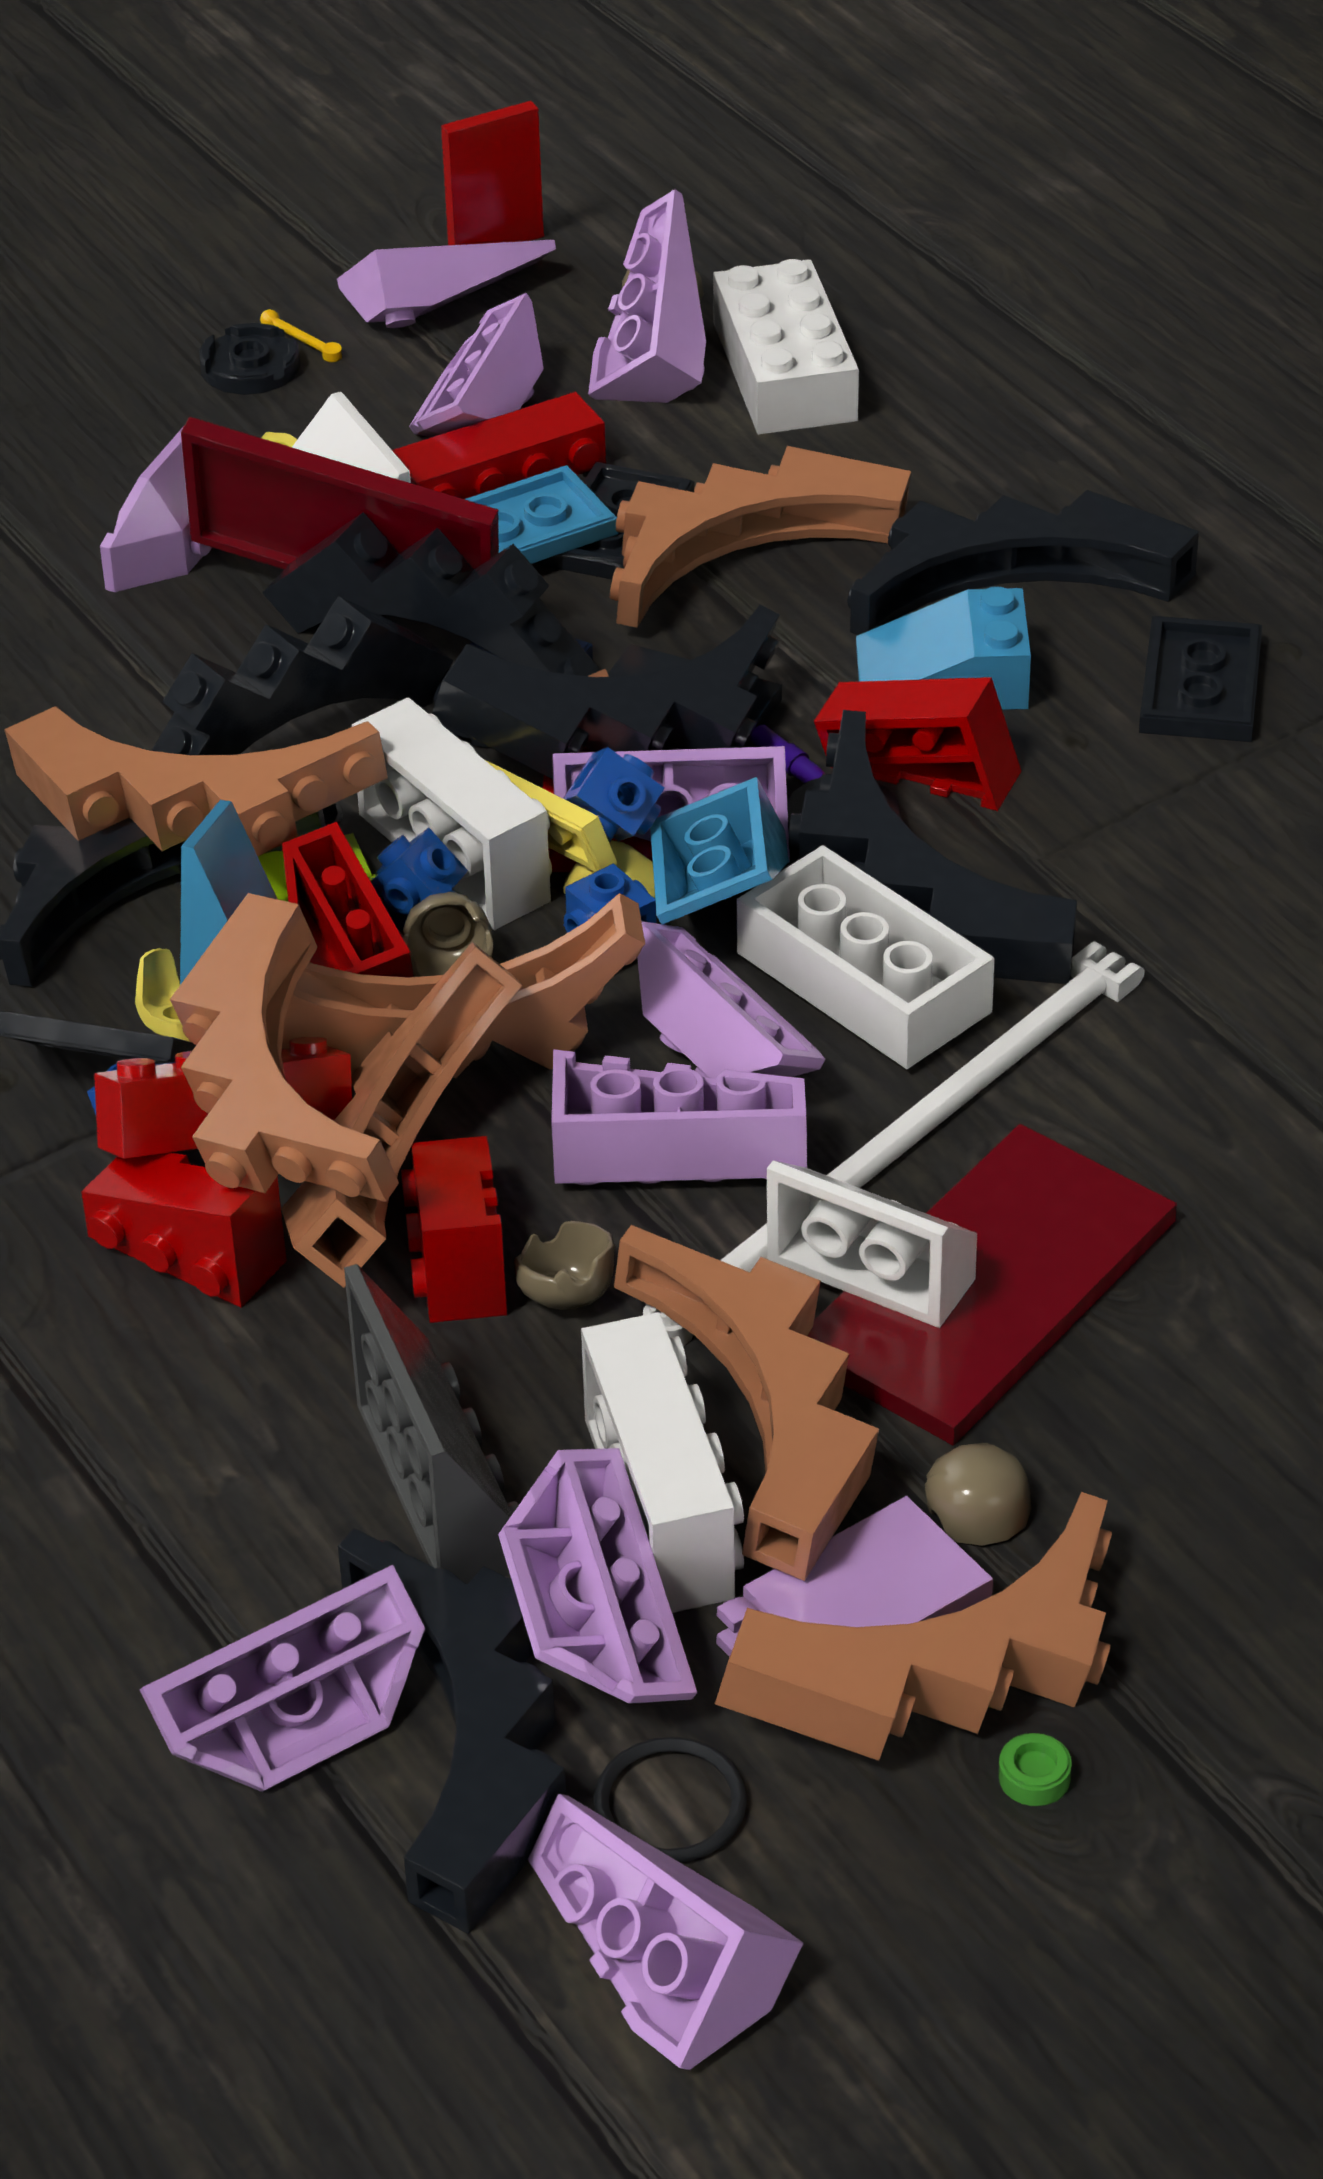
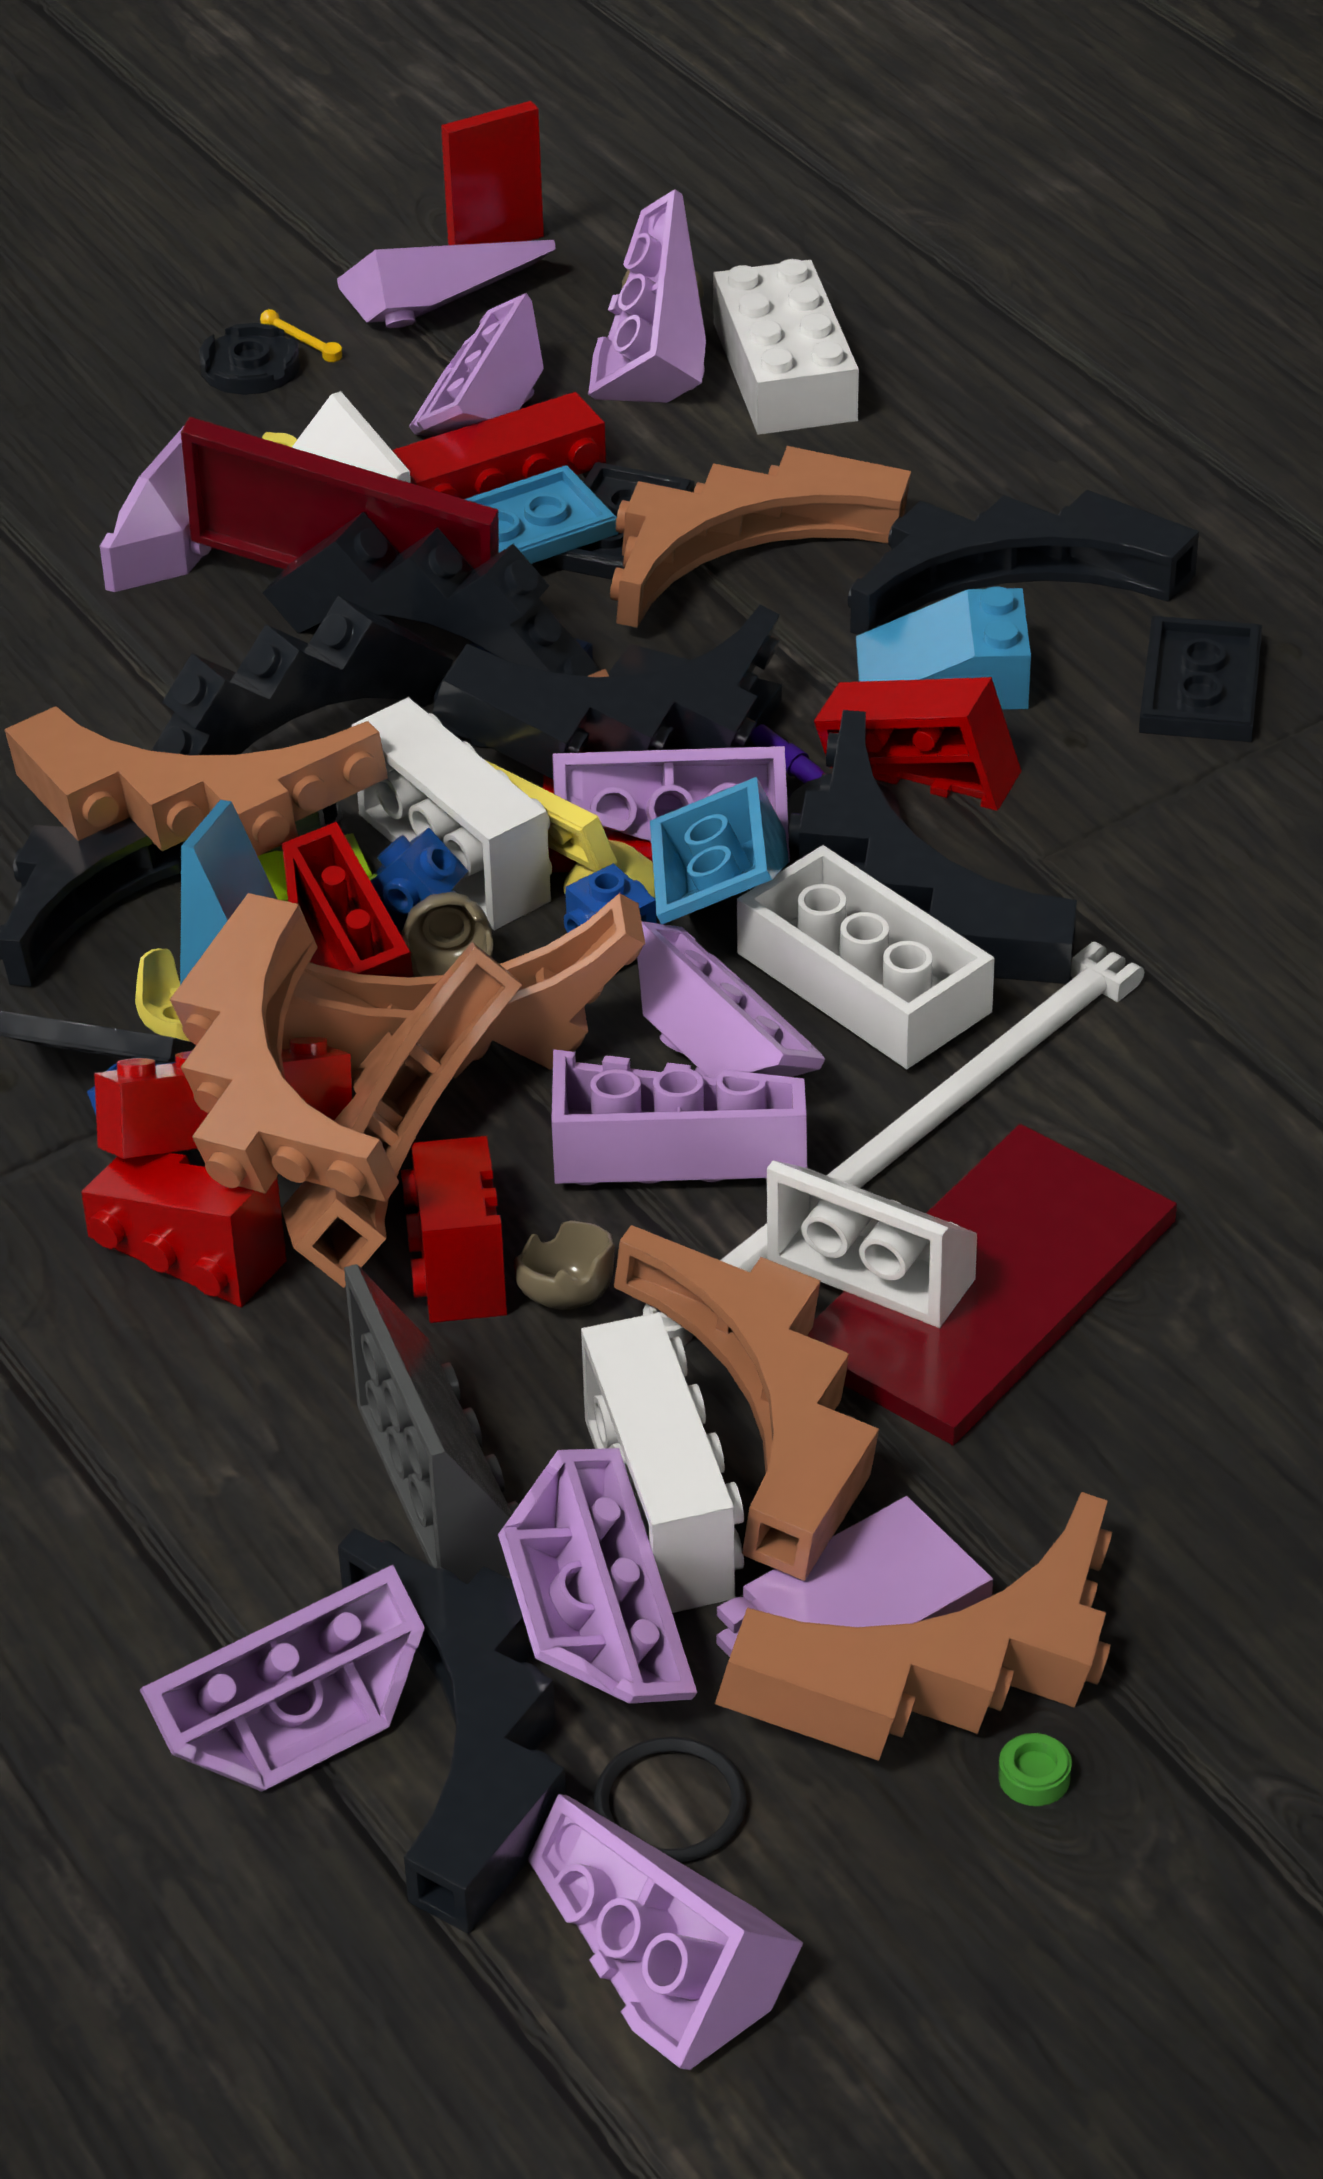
blue brick [563,747,665,842] -> none
dark tan hair [925,1443,1032,1546] -> none

